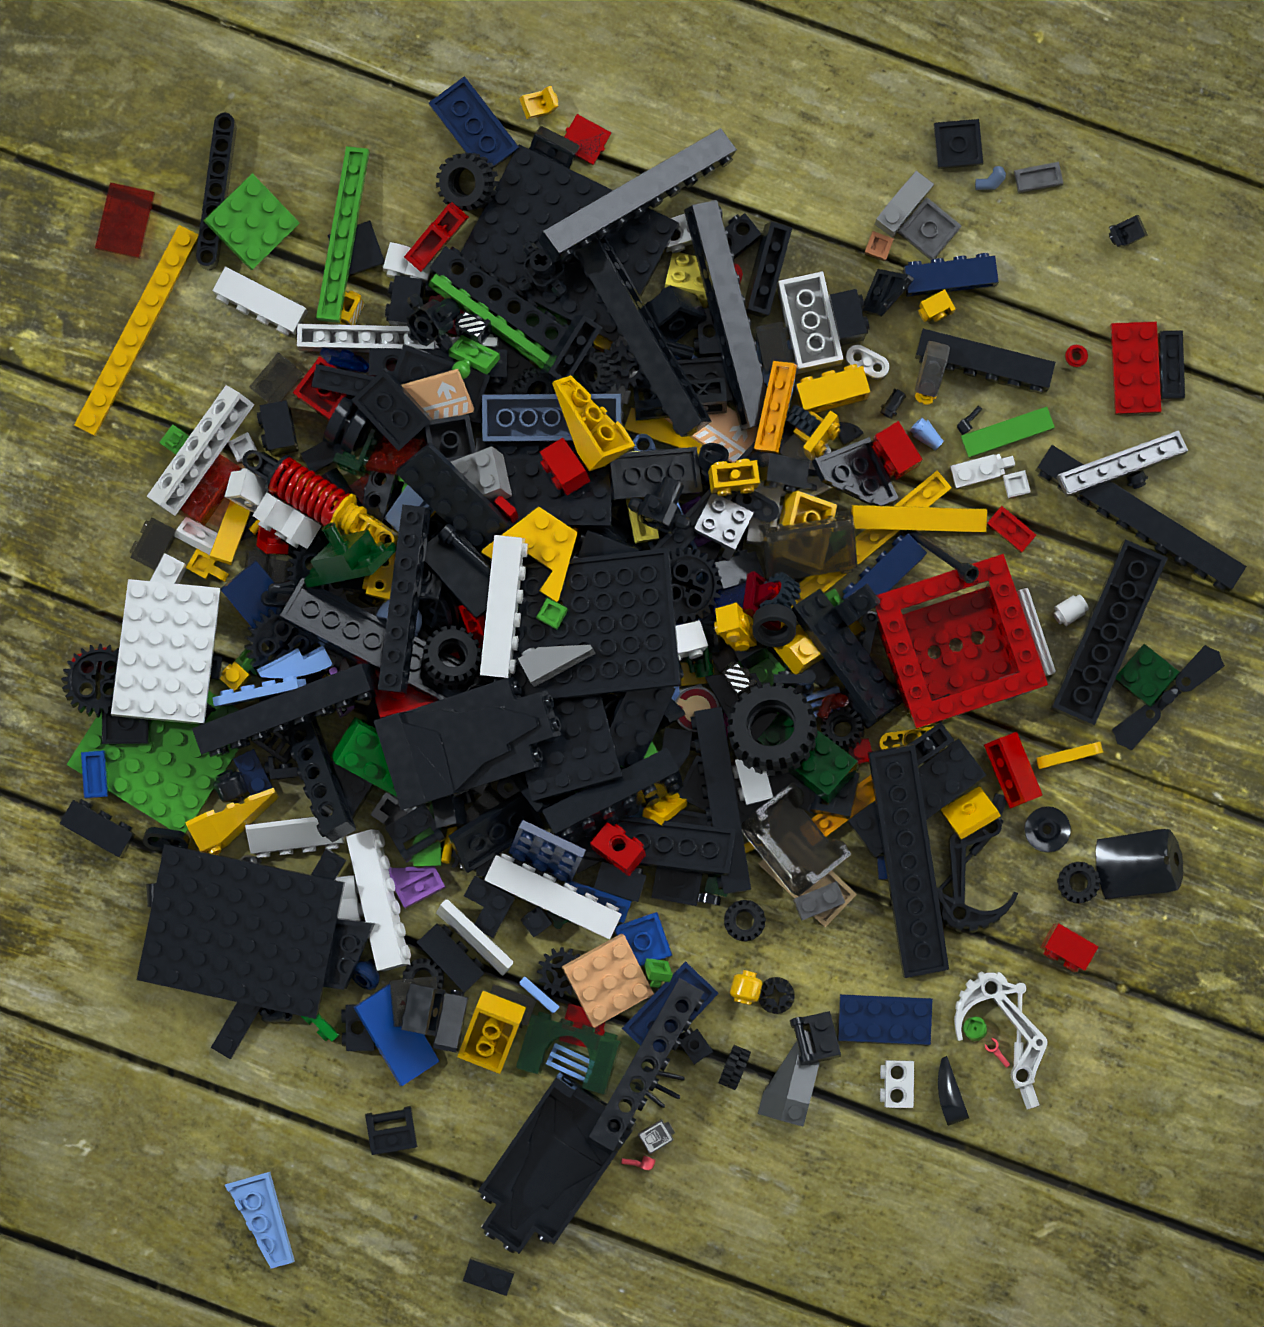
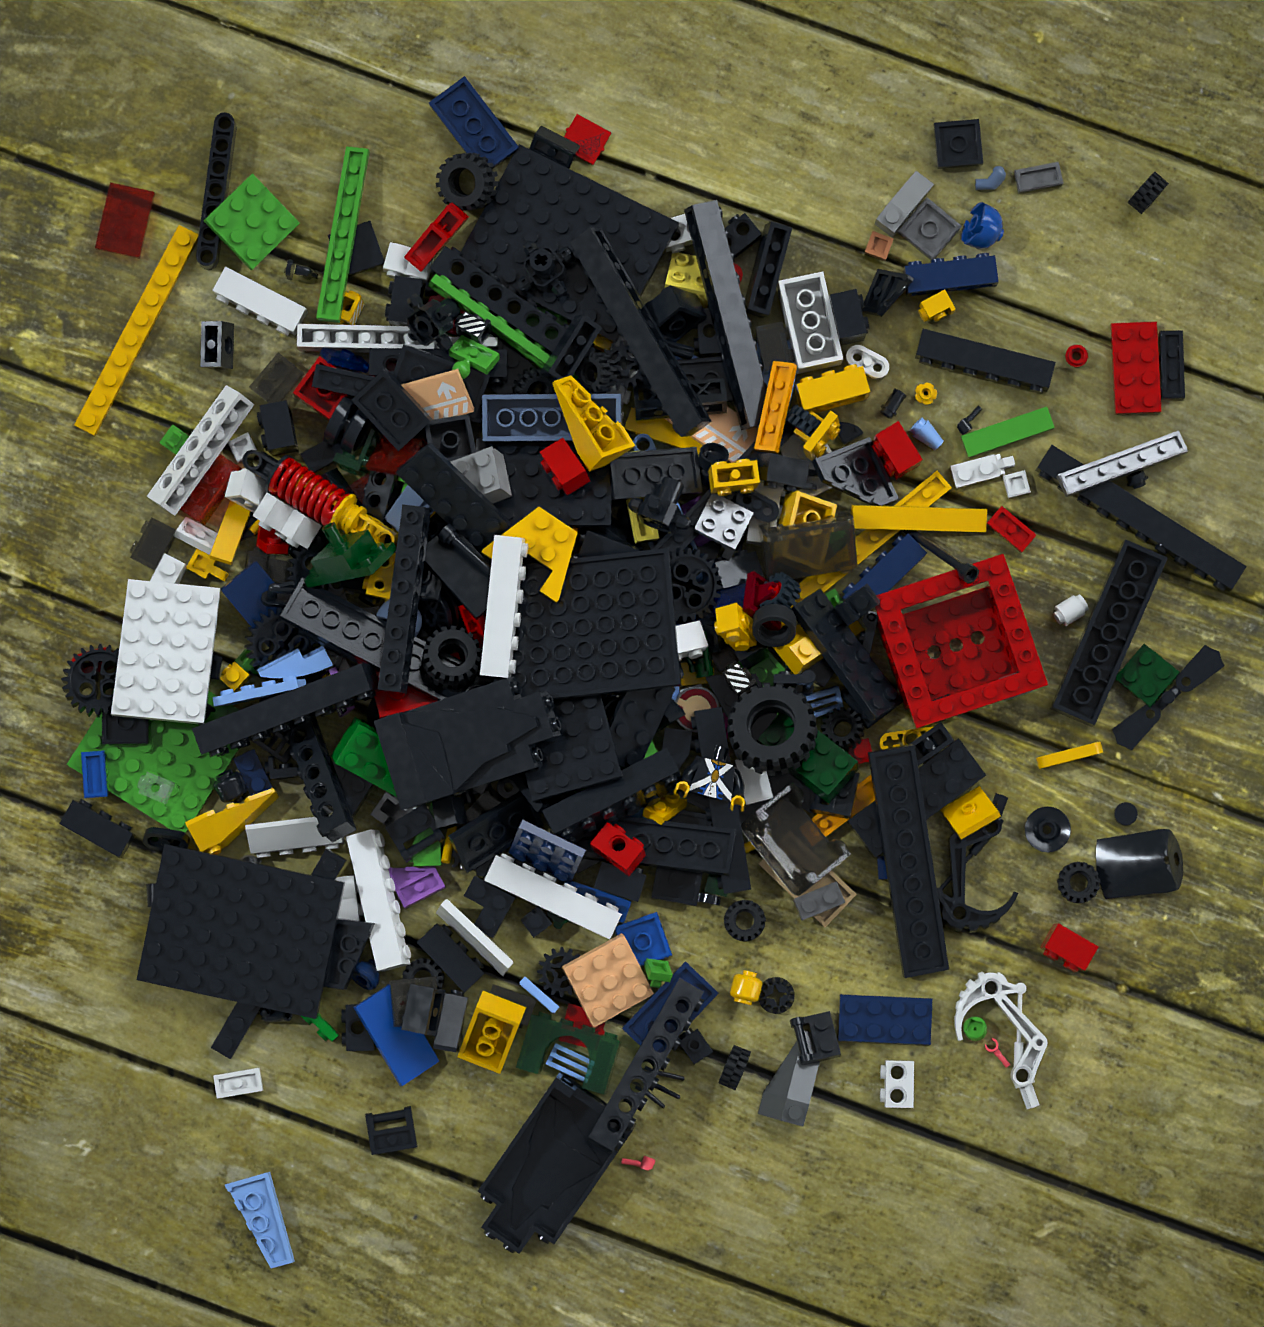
black brick [463,1257,515,1296] -> none
red tile [494,495,519,523] -> none
light grey slope [518,645,596,687] -> none
yellow bracket [519,86,558,119] -> none
bright green tile [536,598,568,630] -> none
brick [538,128,737,263] -> none
flat silver brick [638,1119,675,1154] -> none
clear red arm [816,693,848,720] -> none
flat silver brick [915,341,950,397] -> none
black piece [938,1056,970,1126] -> none
red brick [984,732,1043,809] -> none
white axle [1017,588,1056,676] -> none
black bracket [1109,215,1148,247] -> none
none -> clear brick [137,772,175,804]
none -> black brick [200,321,234,369]
none -> white plate [213,1068,263,1098]
none -> black piece [284,259,318,280]
none -> torso [674,745,745,811]
none -> blue cylinder [961,202,1004,249]
none -> black tile [1114,802,1138,826]
none -> black tyre [1128,172,1169,214]

